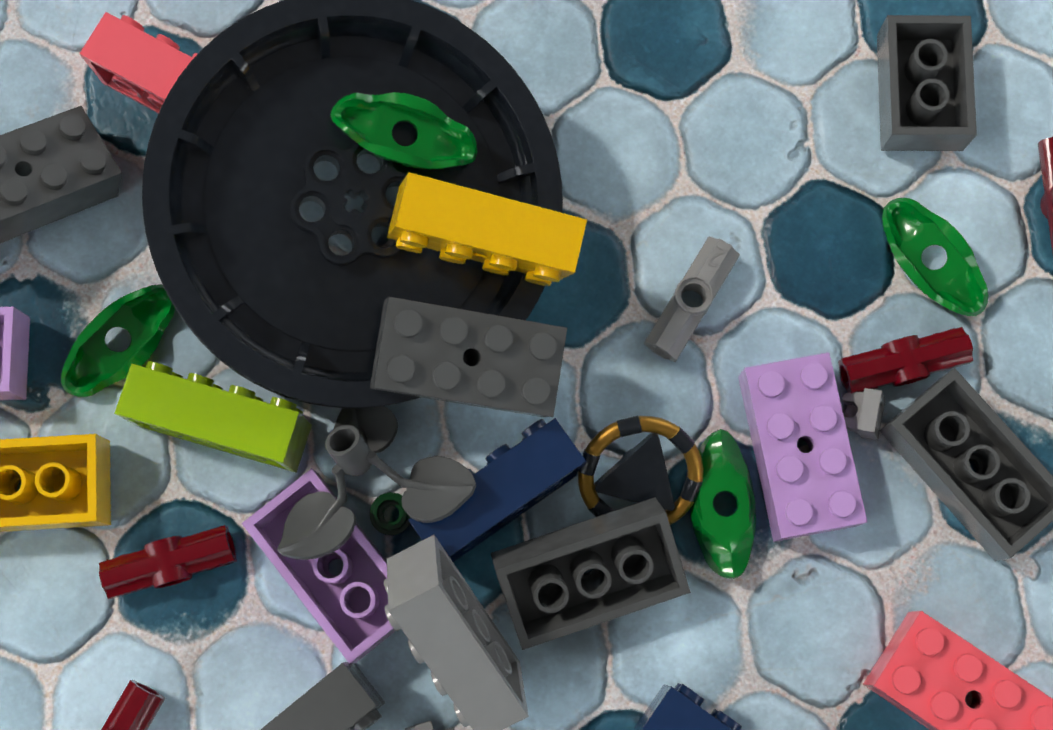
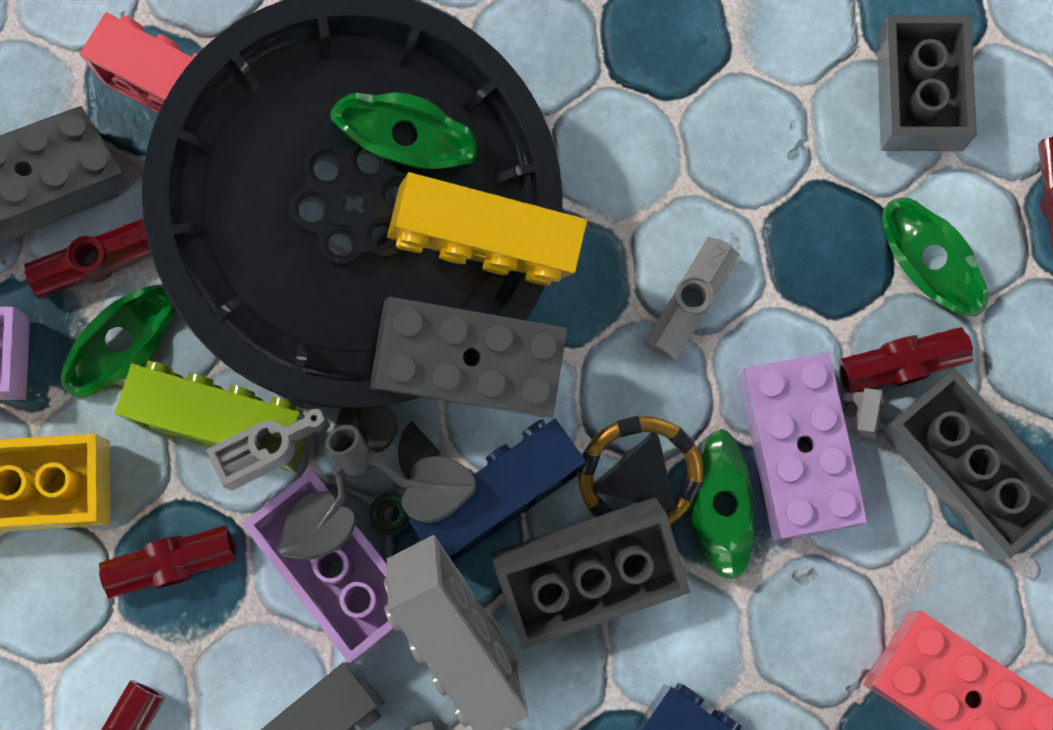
none -> dark red piece [24,219,152,299]
none -> light grey piece [206,409,330,491]
none -> black tile [398,421,441,480]

